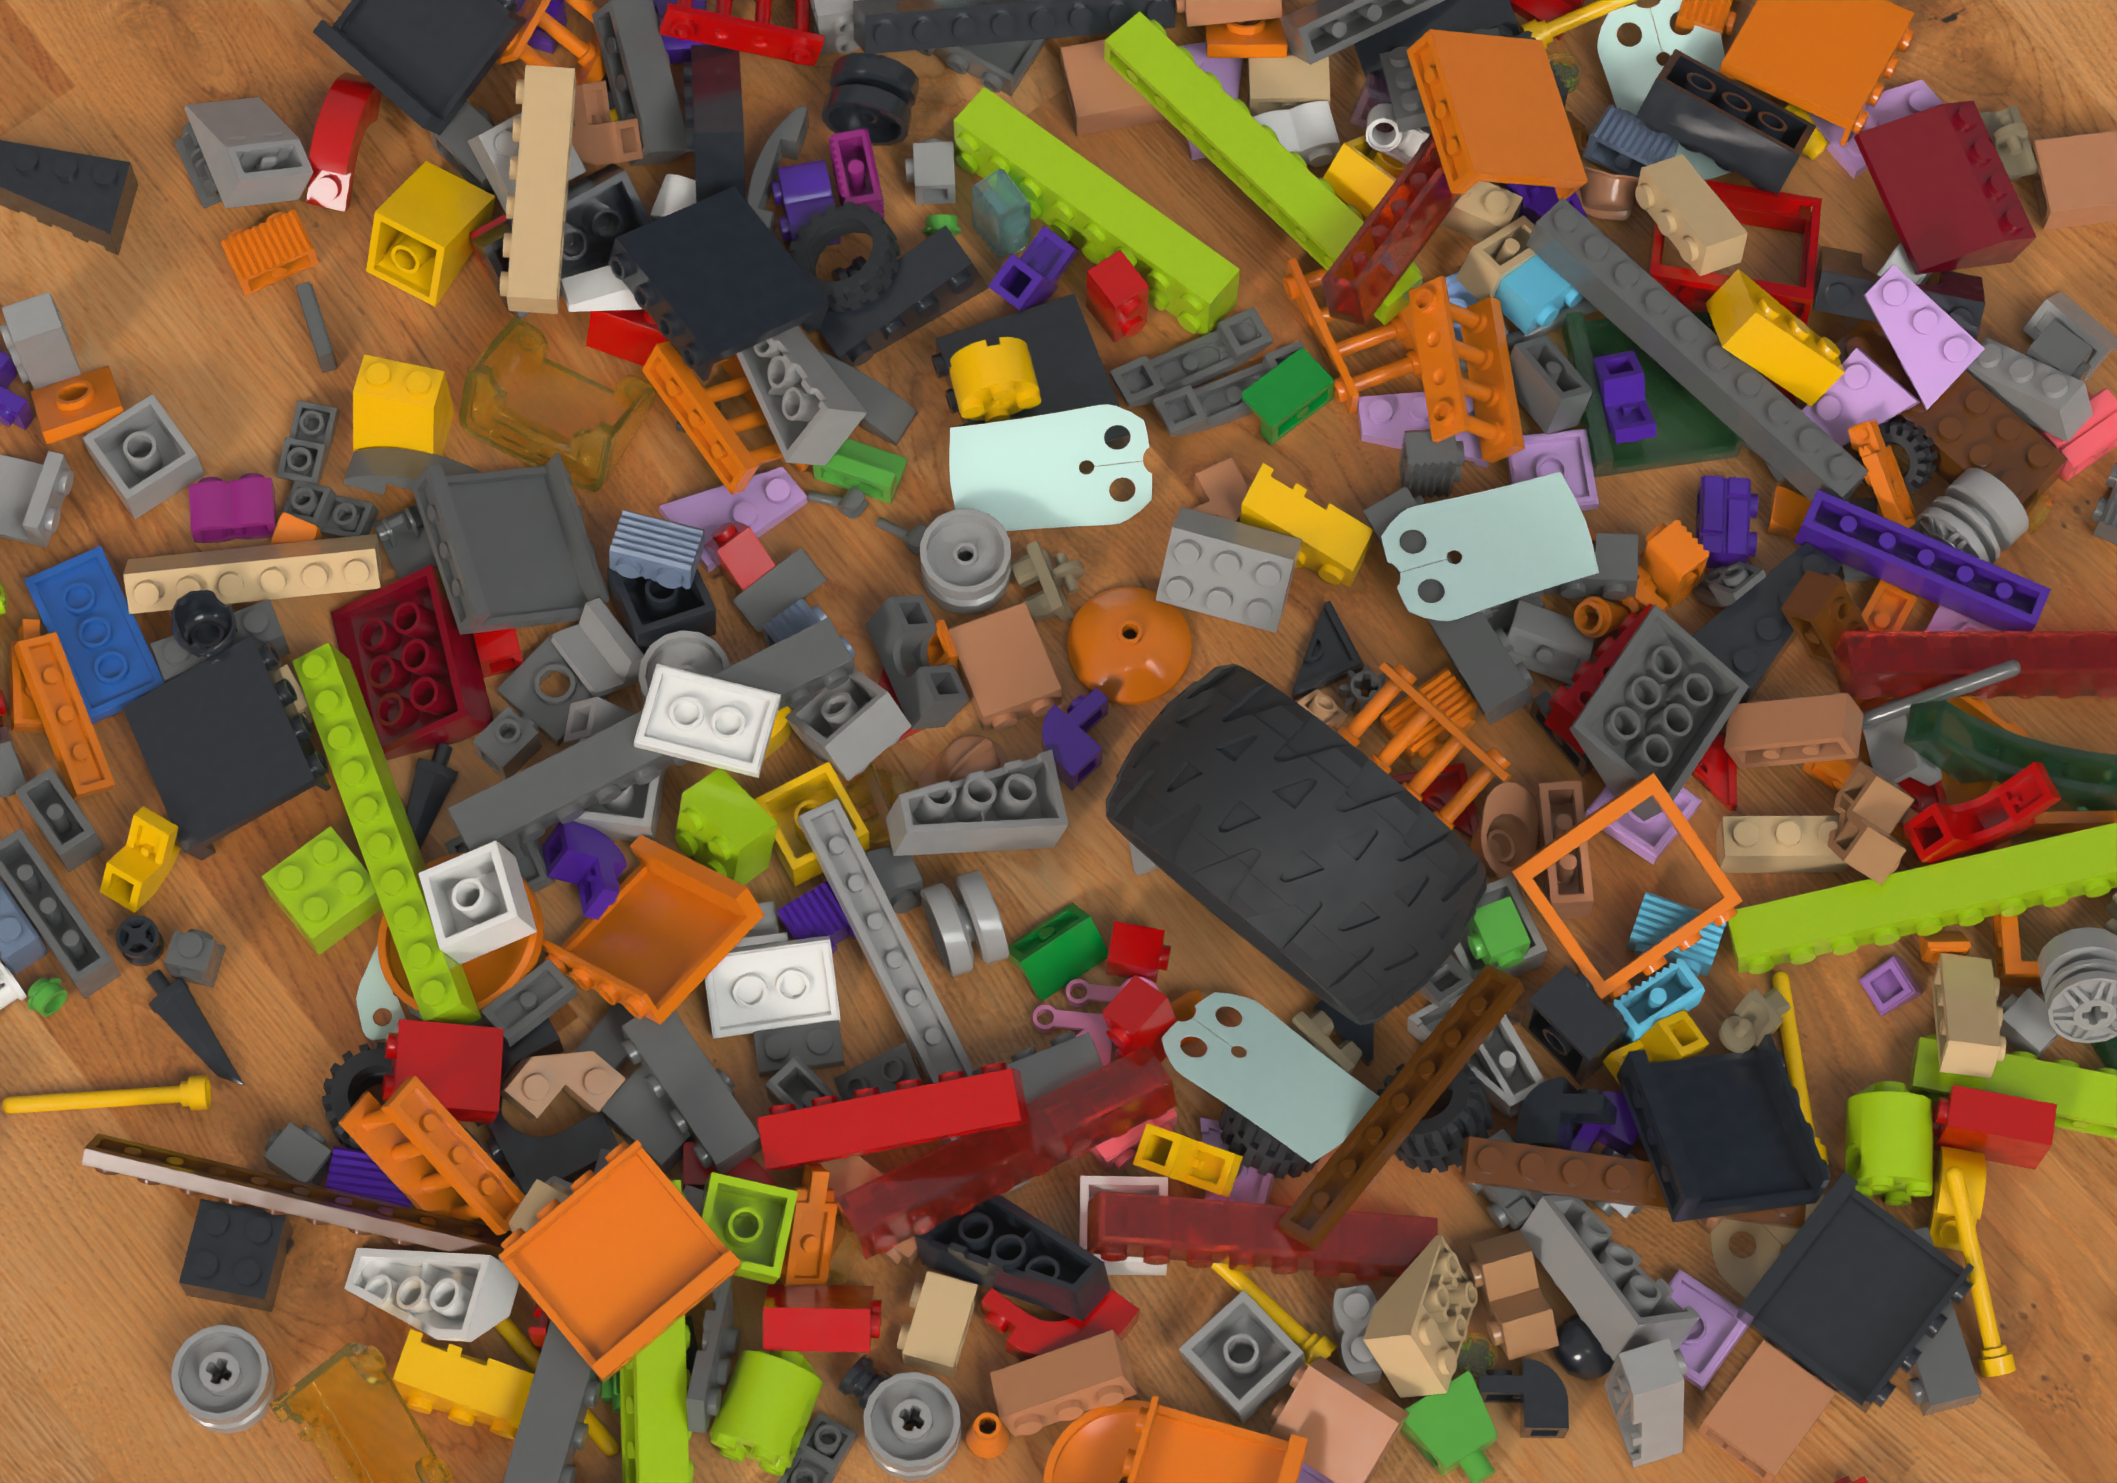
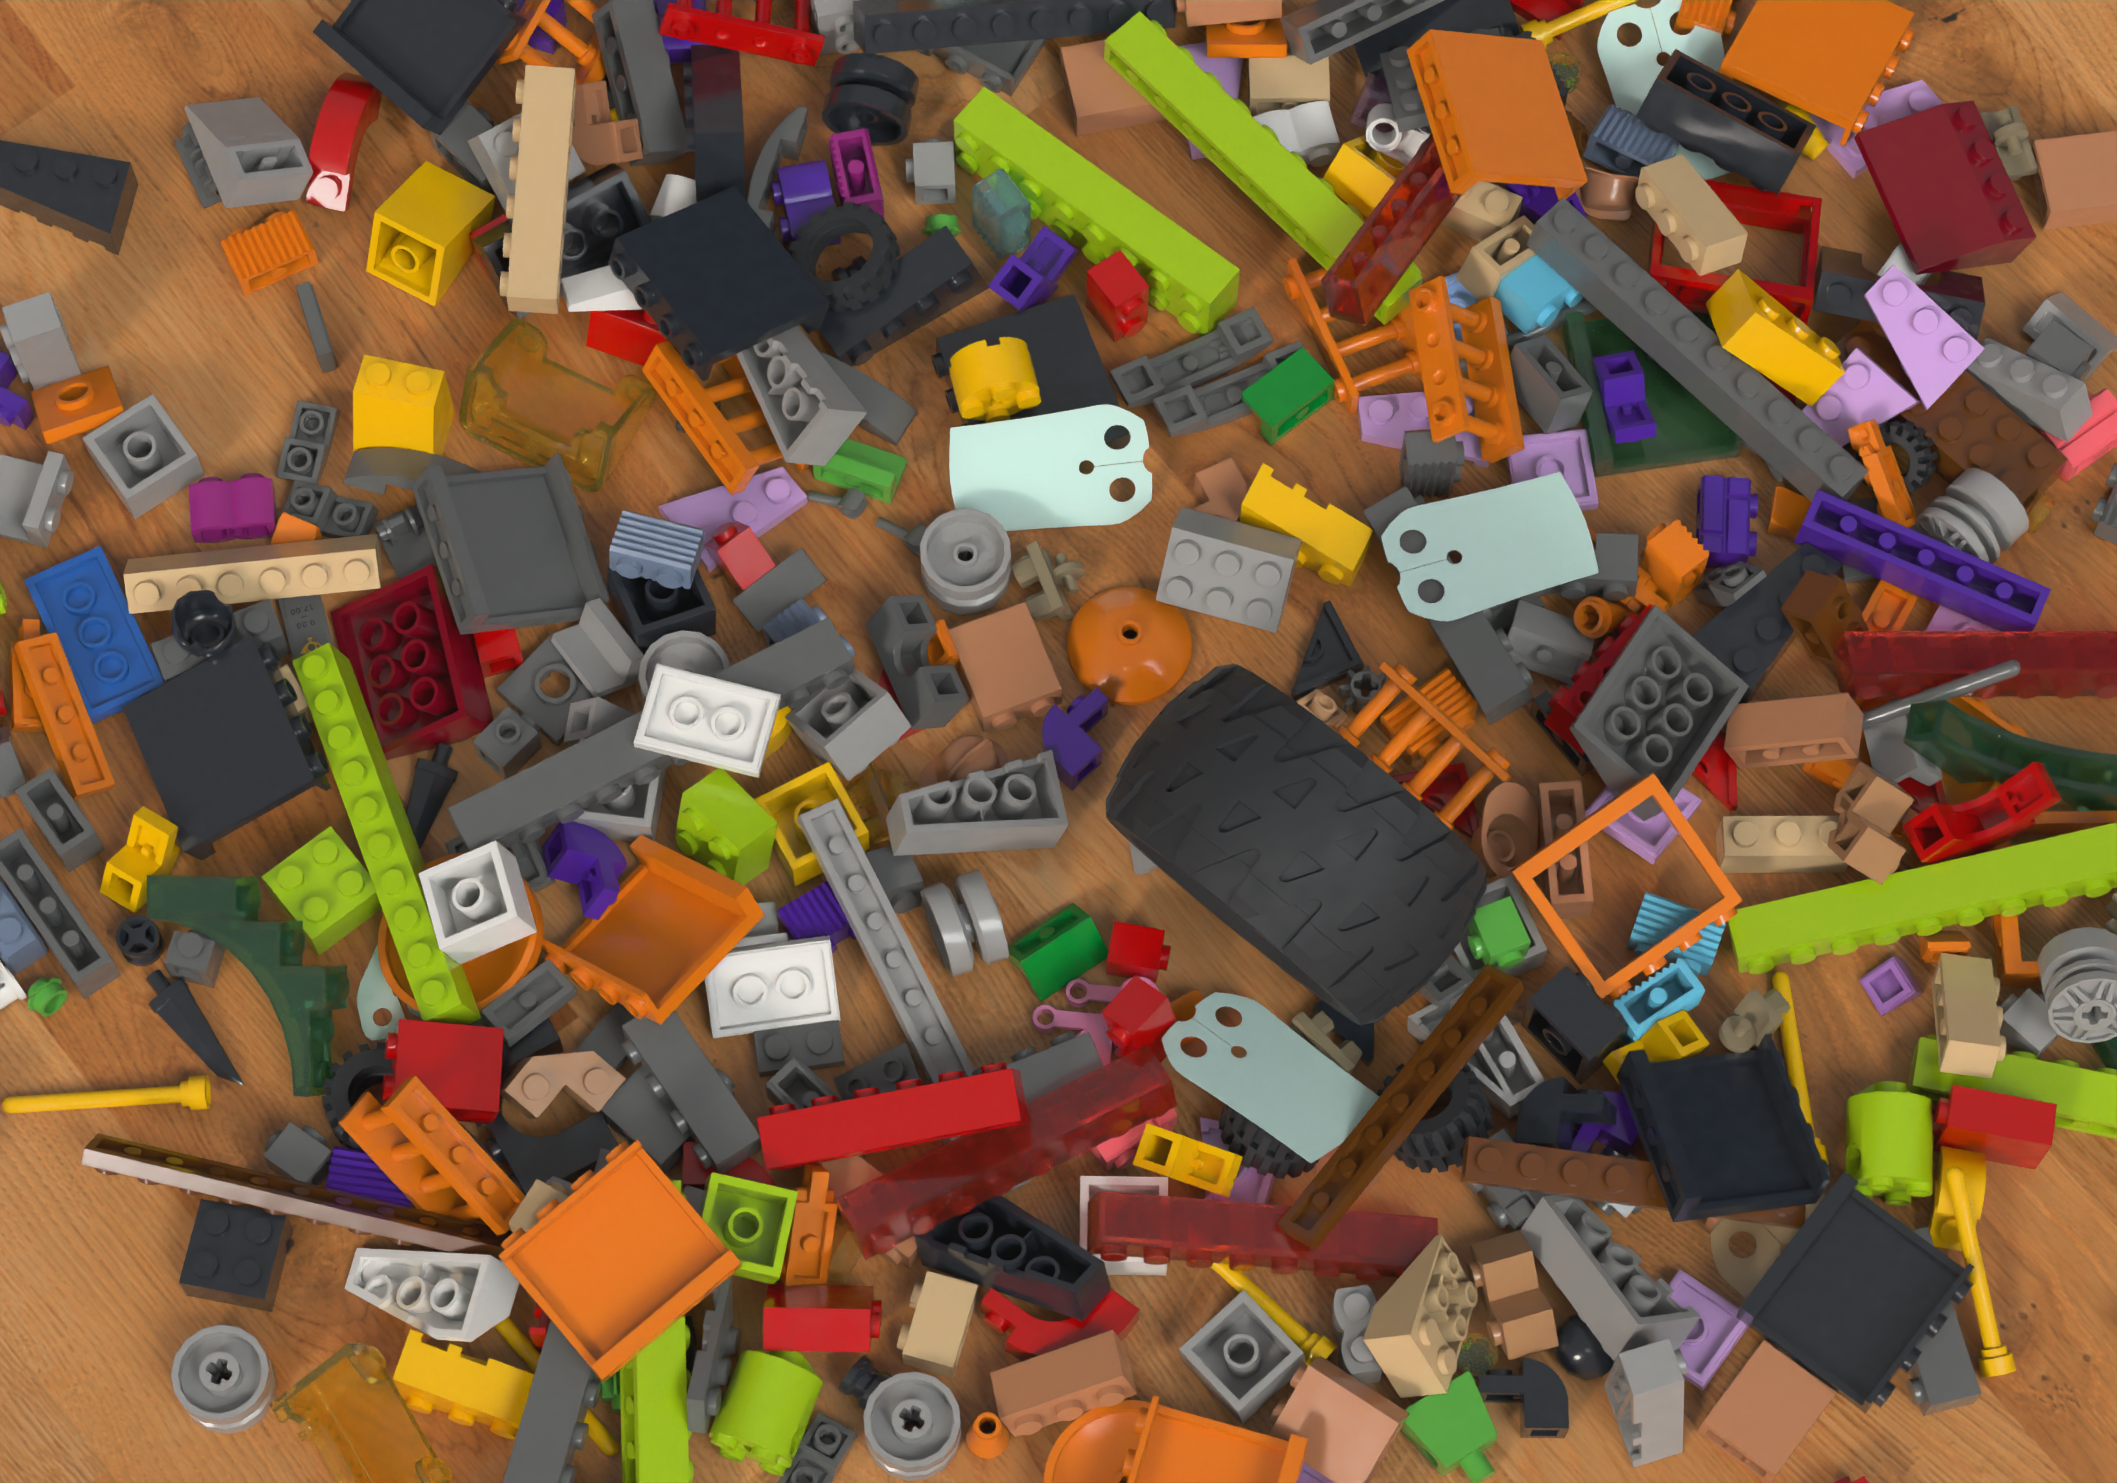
none -> clear green arch [147,874,350,1097]
none -> dark grey tile [278,594,334,660]

